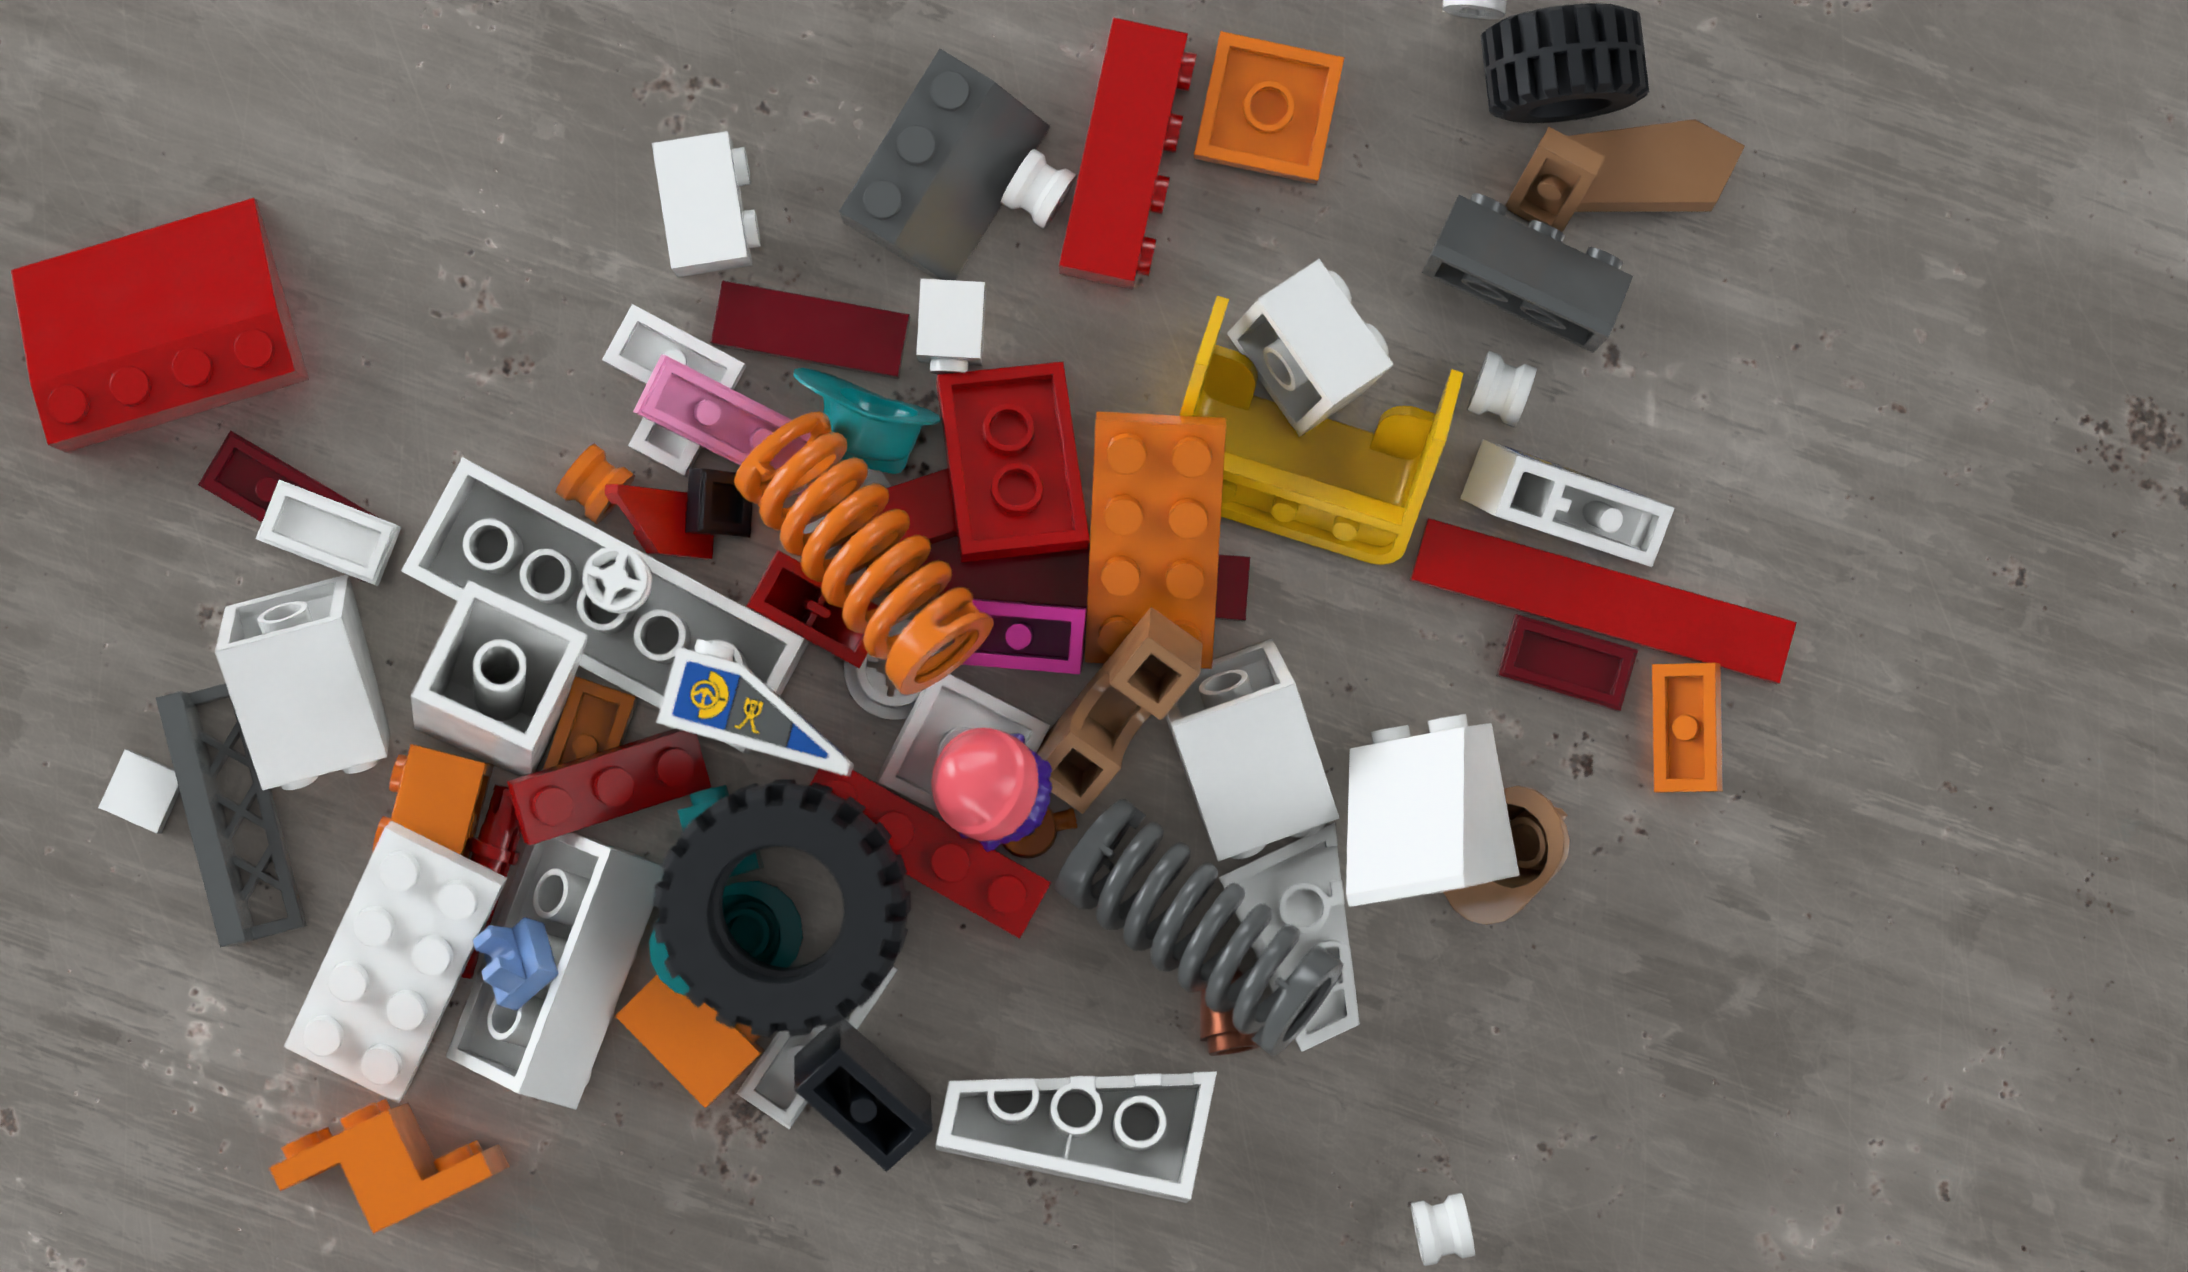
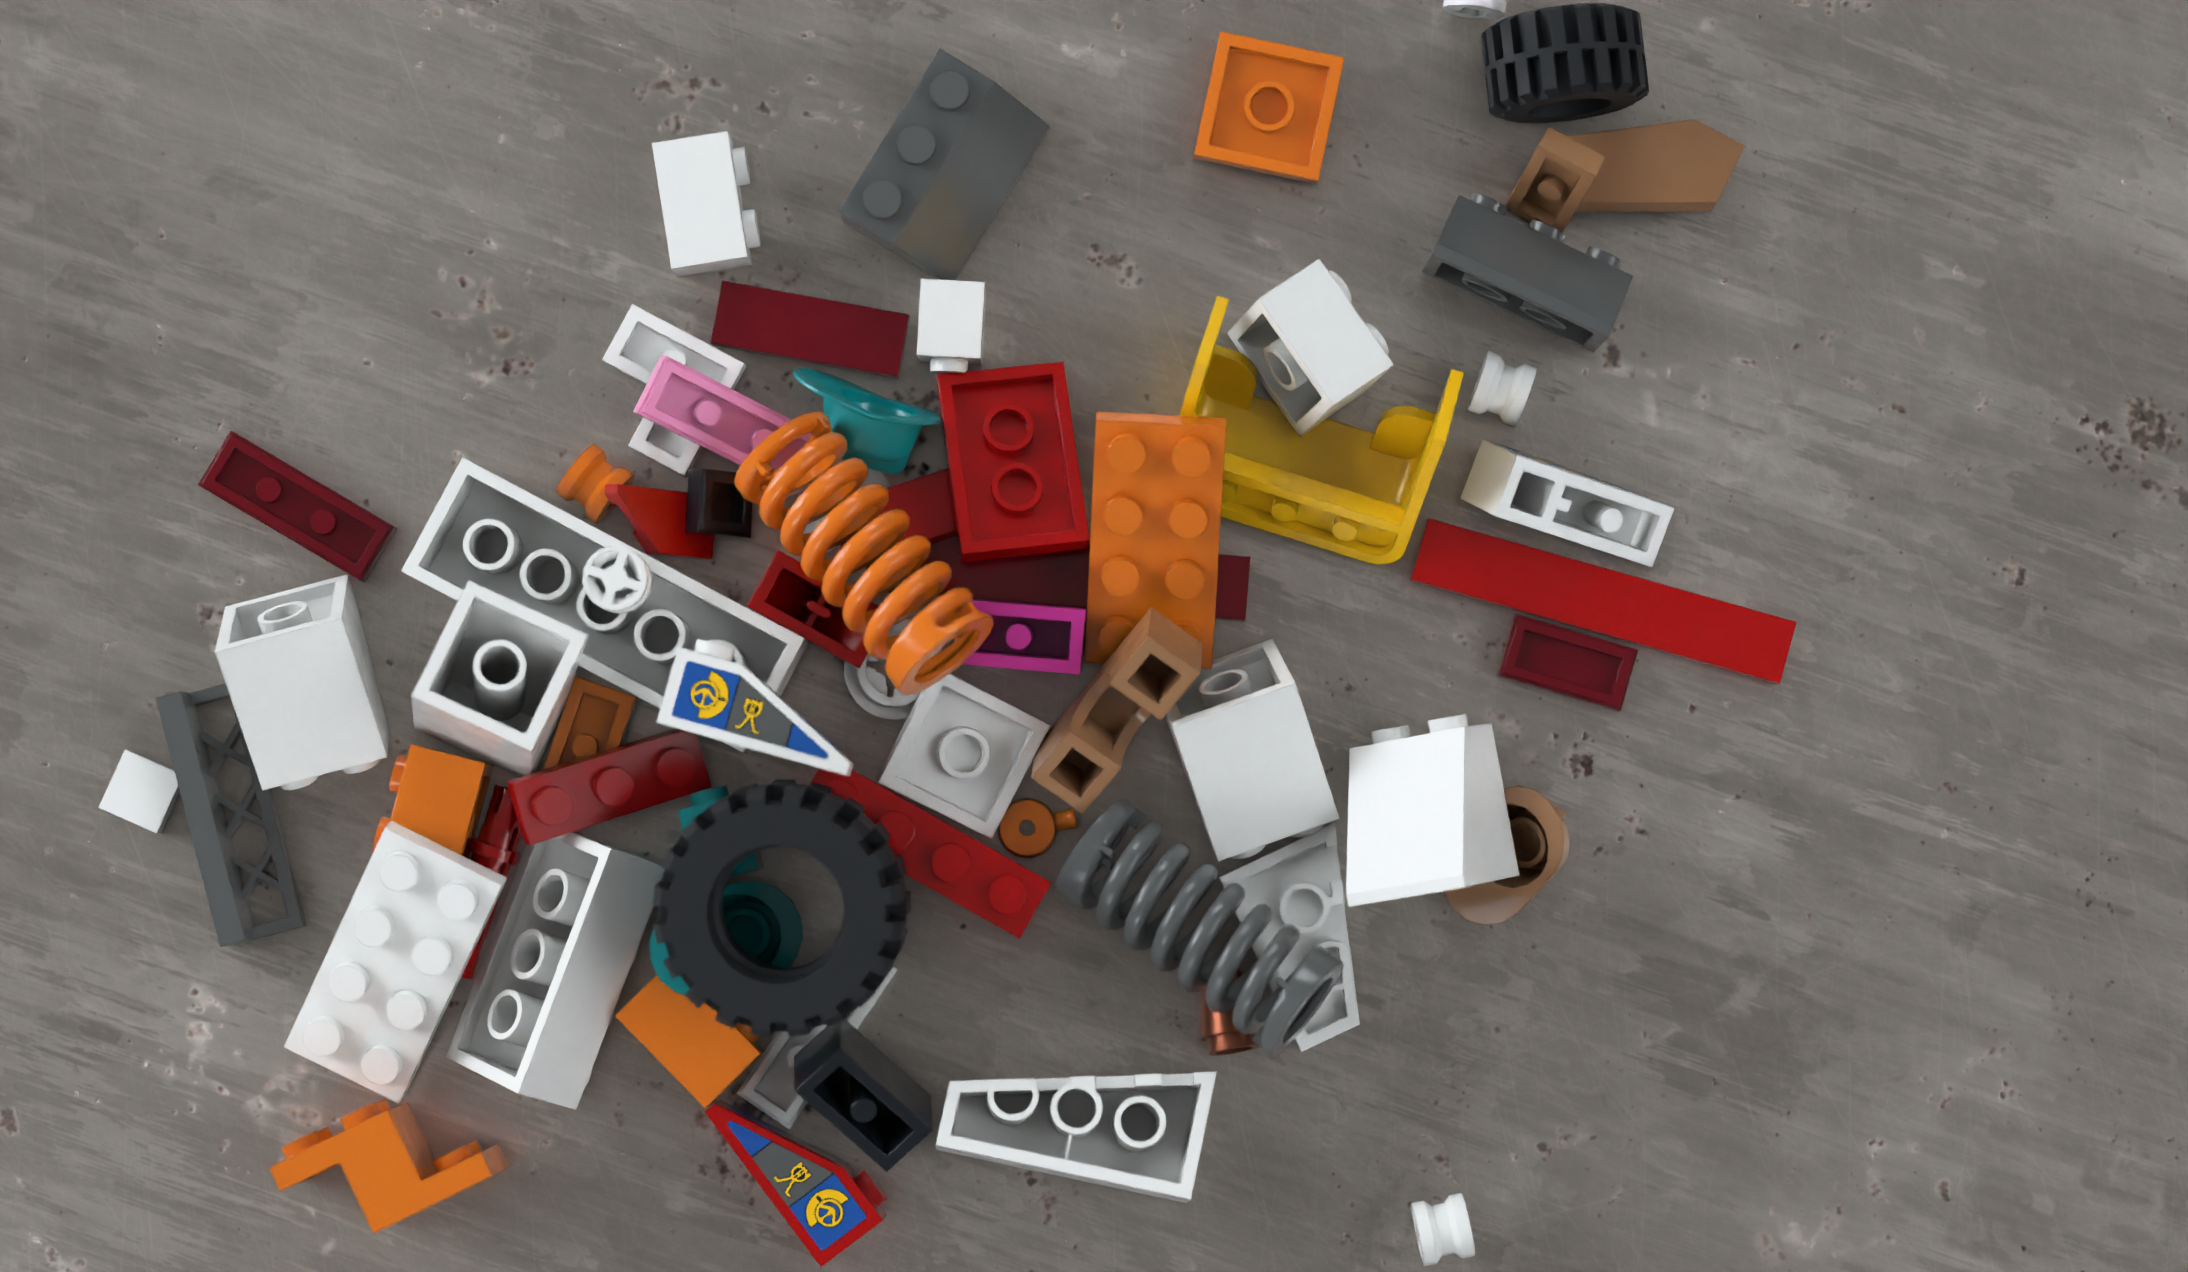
red slope [11,198,309,452] -> none
white tile [256,480,402,586] -> none
medium blue tile [473,917,558,1011] -> none
coral hair [931,728,1052,851] -> none
white wheel [1001,148,1077,229] -> none
red brick [1059,17,1197,290] -> none
orange plate [1652,663,1723,792] -> none
none -> slope [704,1100,887,1267]

